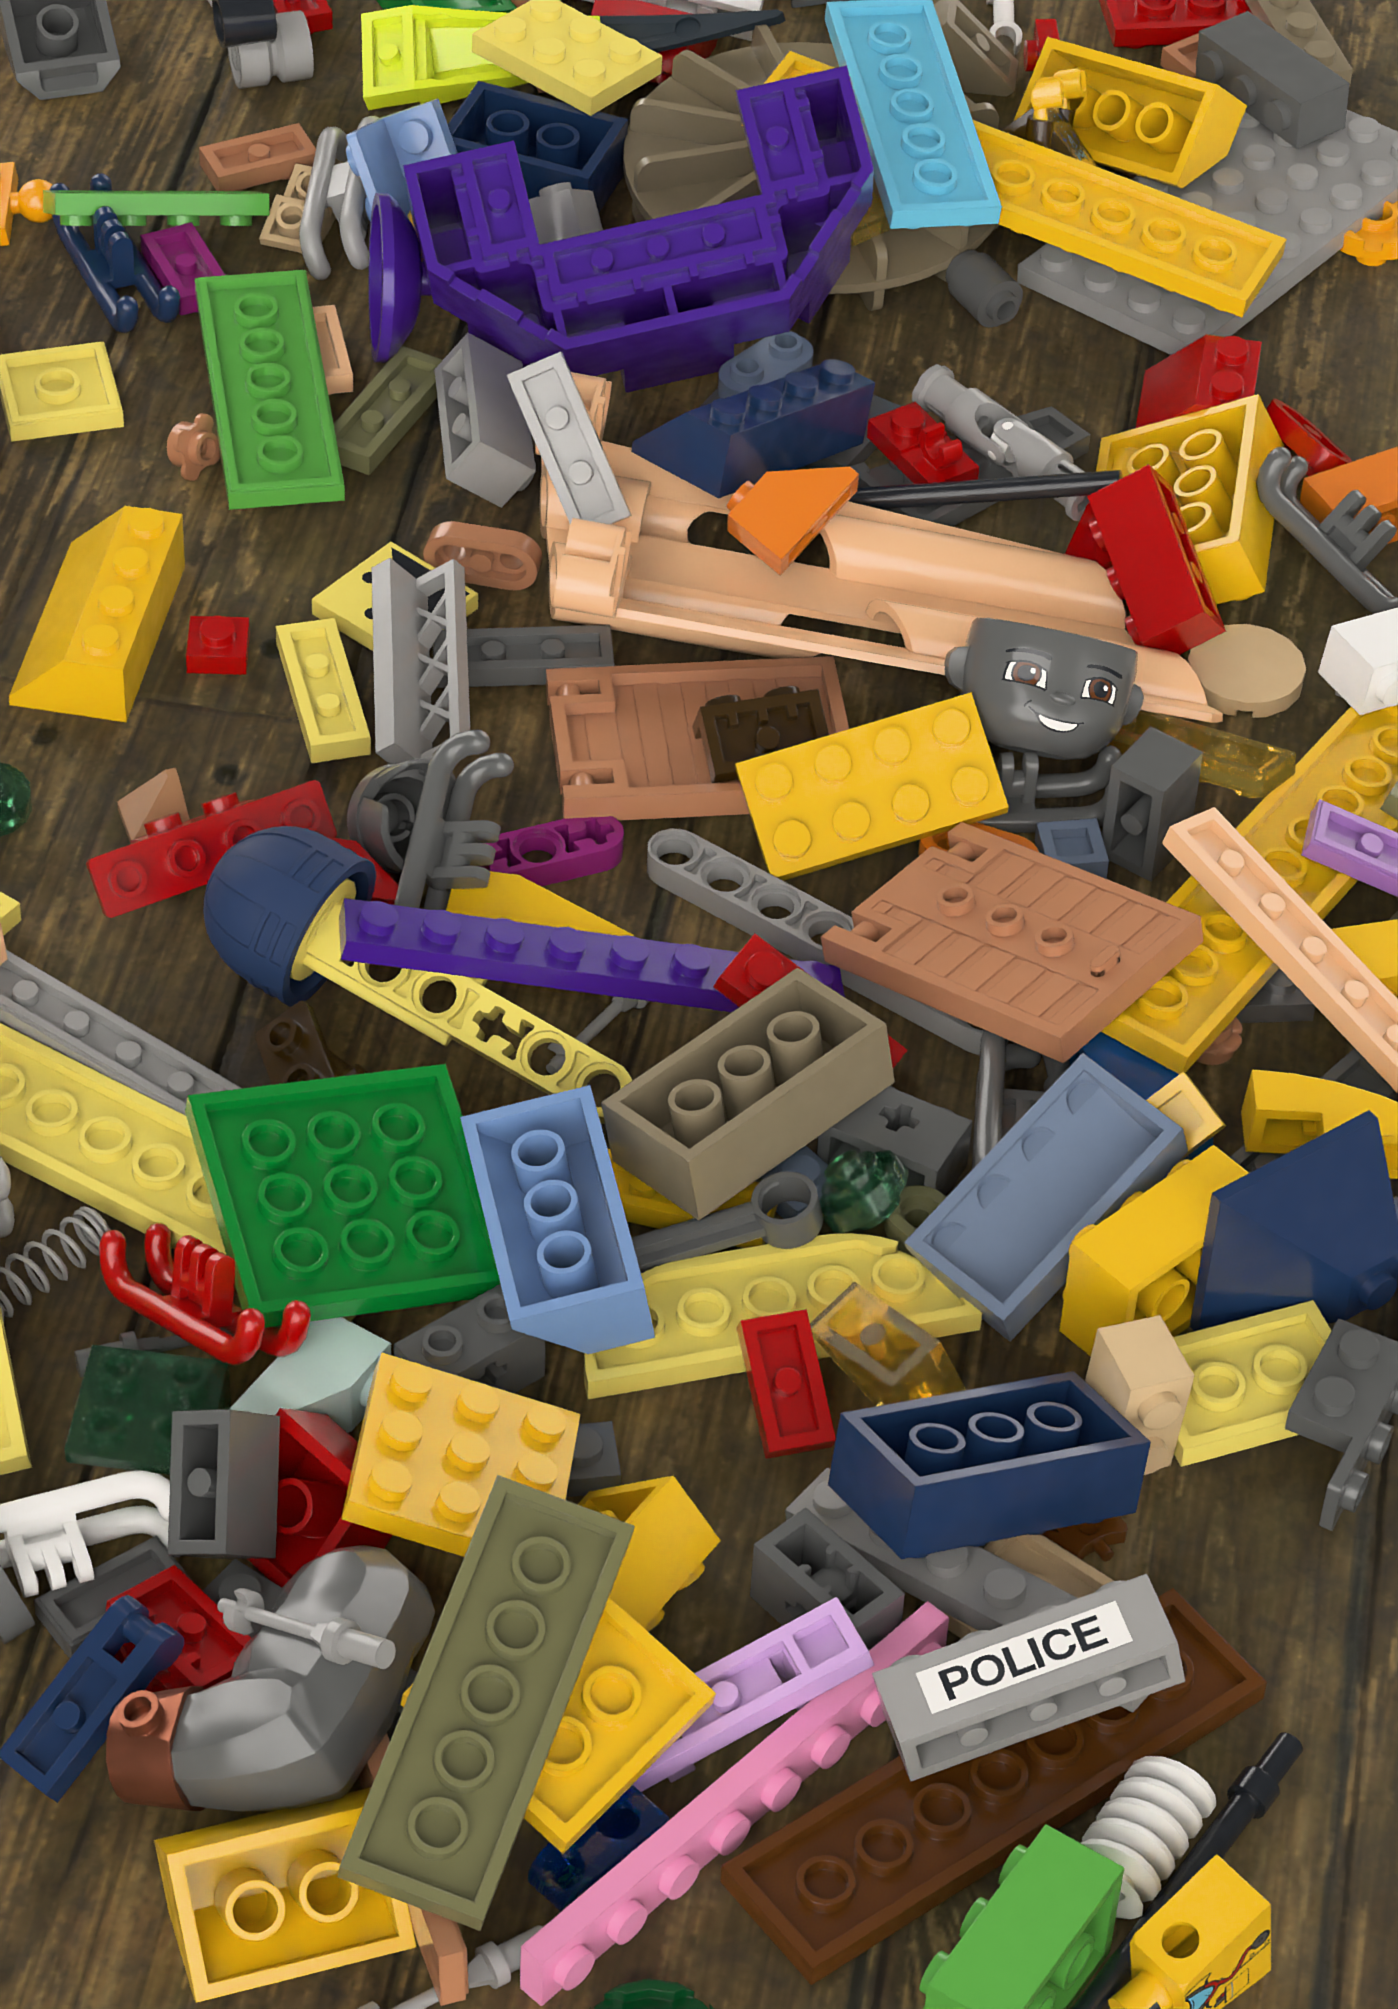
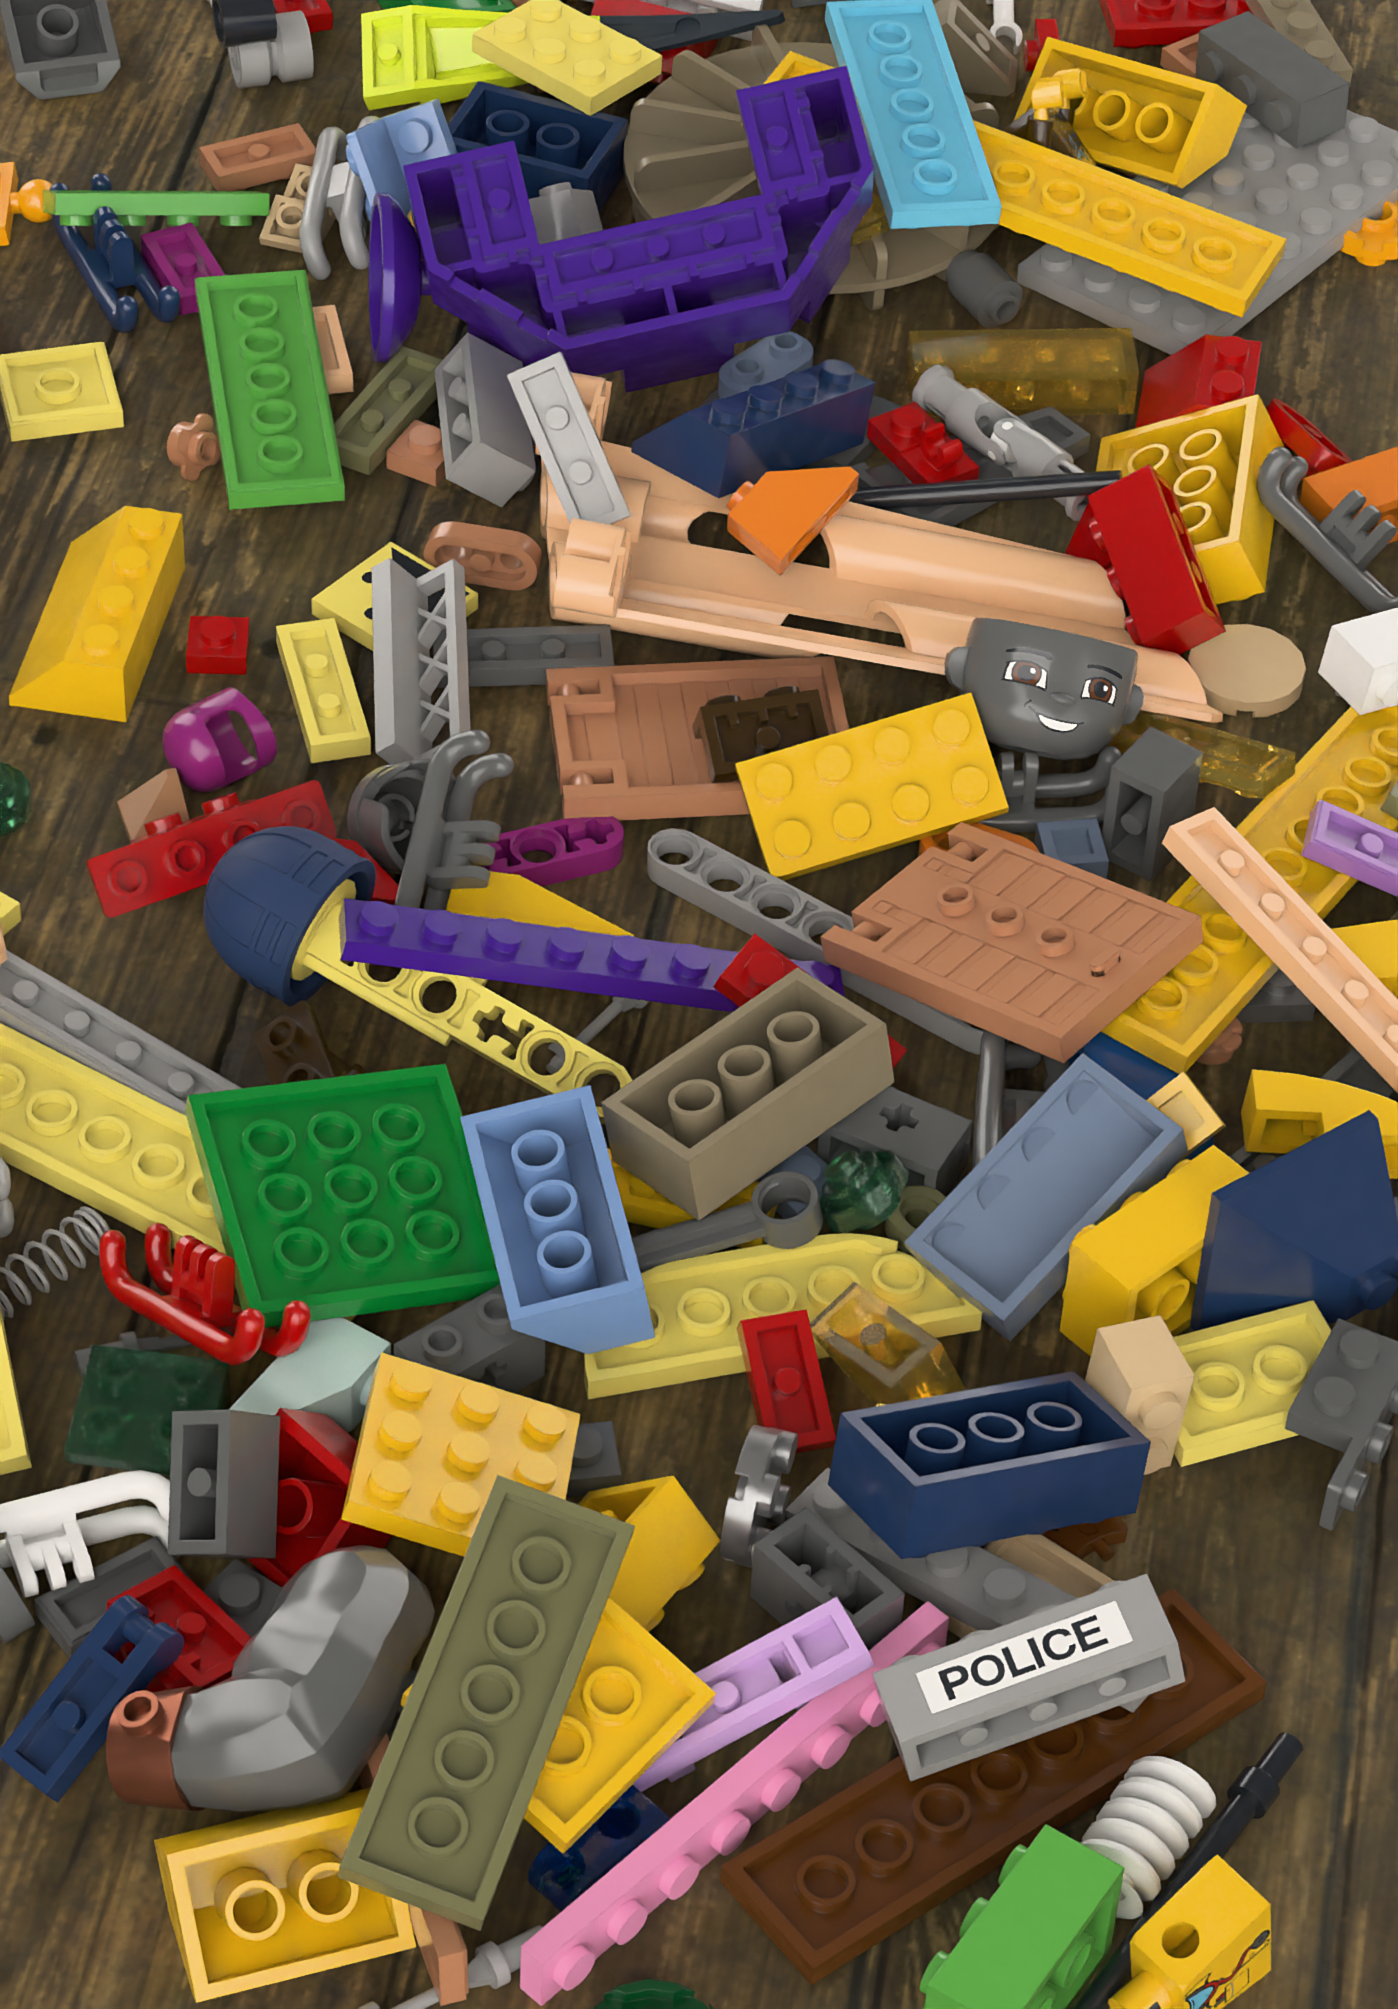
light grey piece [217,1588,396,1669] -> none
none -> magenta helmet [162,687,277,793]
none -> nougat plate [386,419,446,487]
none -> flat silver plate [720,1425,798,1568]
none -> clear yellow brick [905,328,1139,417]

